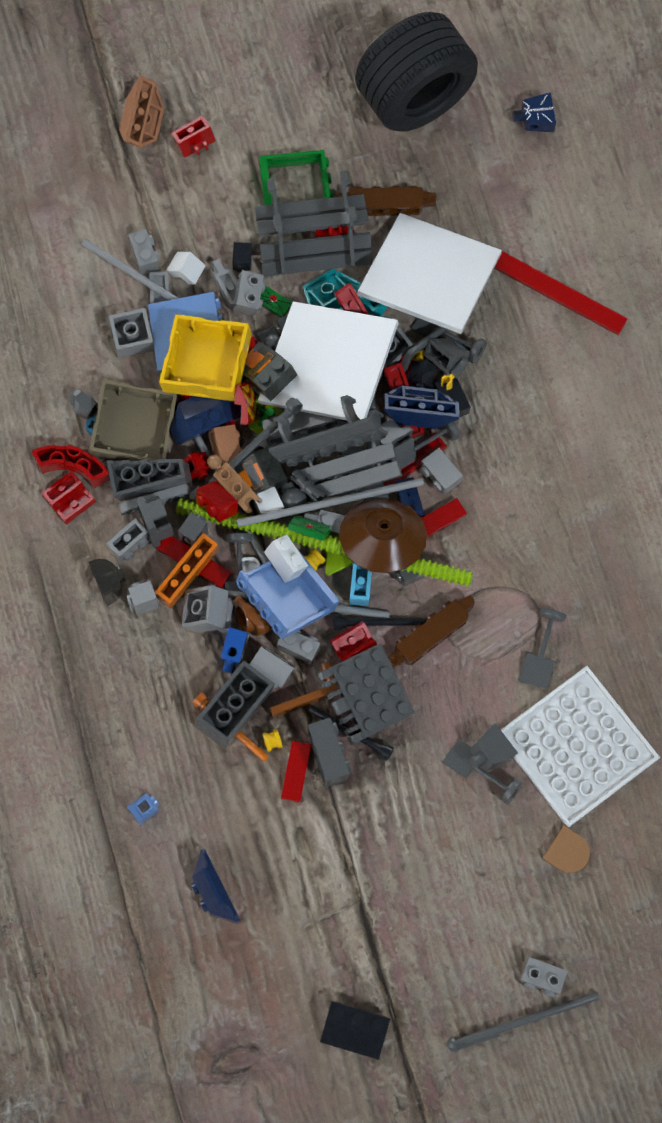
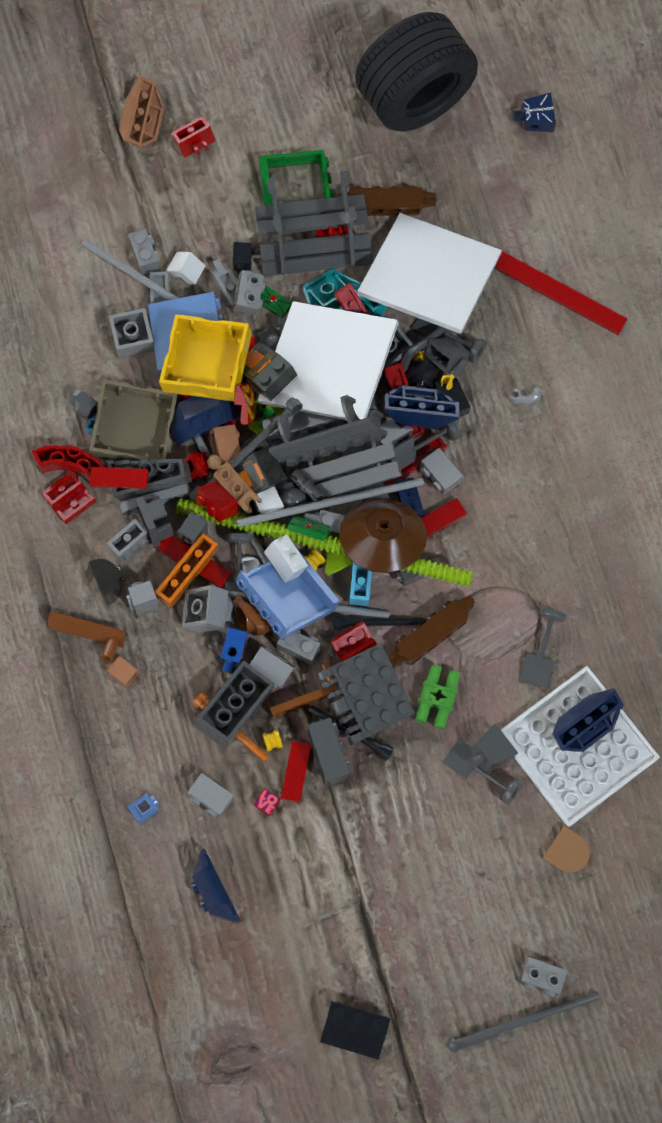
none -> dark orange piece [48,612,126,662]
none -> red tile [90,467,149,489]
none -> nougat brick [107,656,139,689]
none -> light grey brick [188,773,234,818]
none -> tile [253,789,281,816]
none -> bright green pin [415,665,461,729]
none -> light grey piece [508,387,542,405]
none -> dark blue wedge [552,688,624,752]

